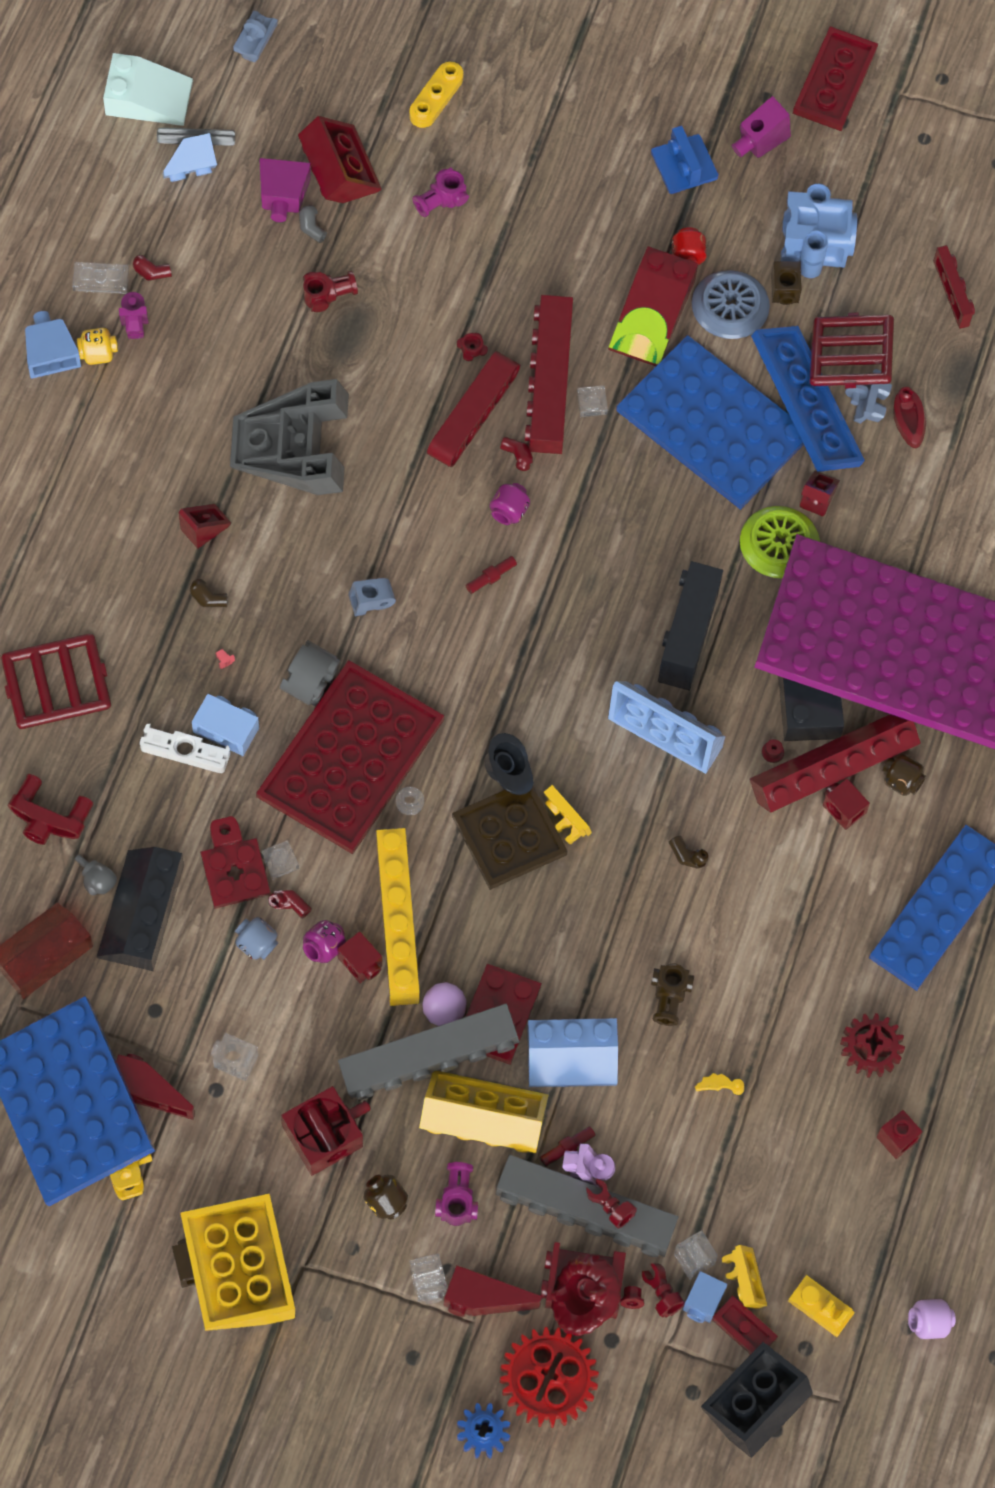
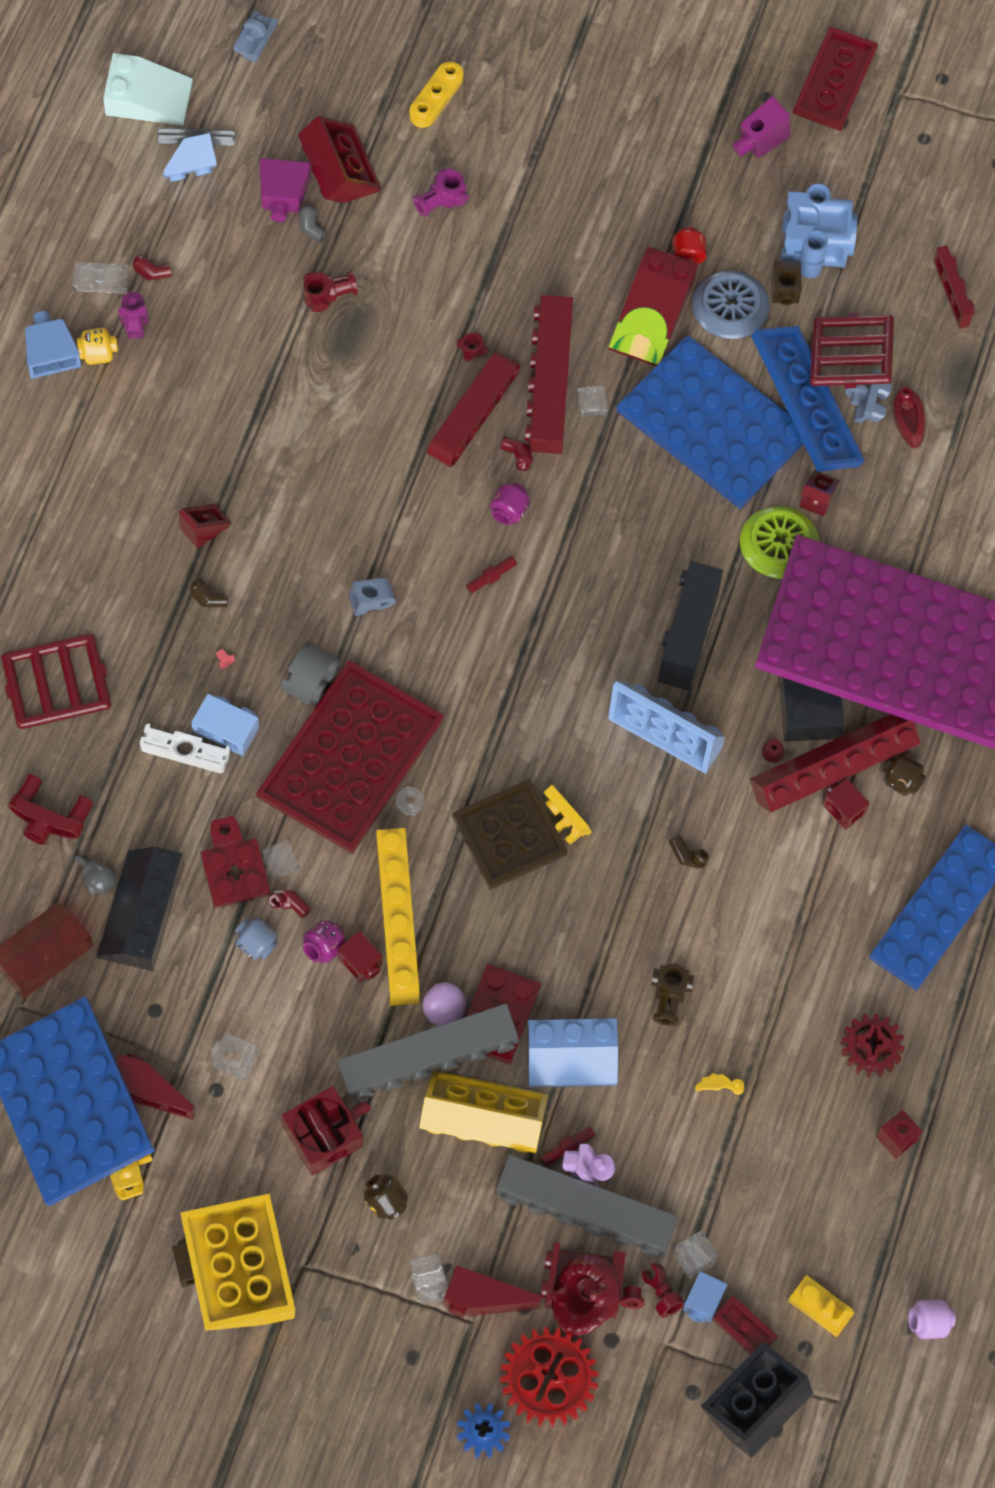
dark grey wedge [230,379,349,495] -> none
magenta connector [435,1162,478,1226] -> none
black piece [484,733,534,795] -> none
dark red piece [586,1179,637,1229] -> none
blue bracket [651,126,718,194] -> none
yellow plate [722,1245,767,1309] -> none

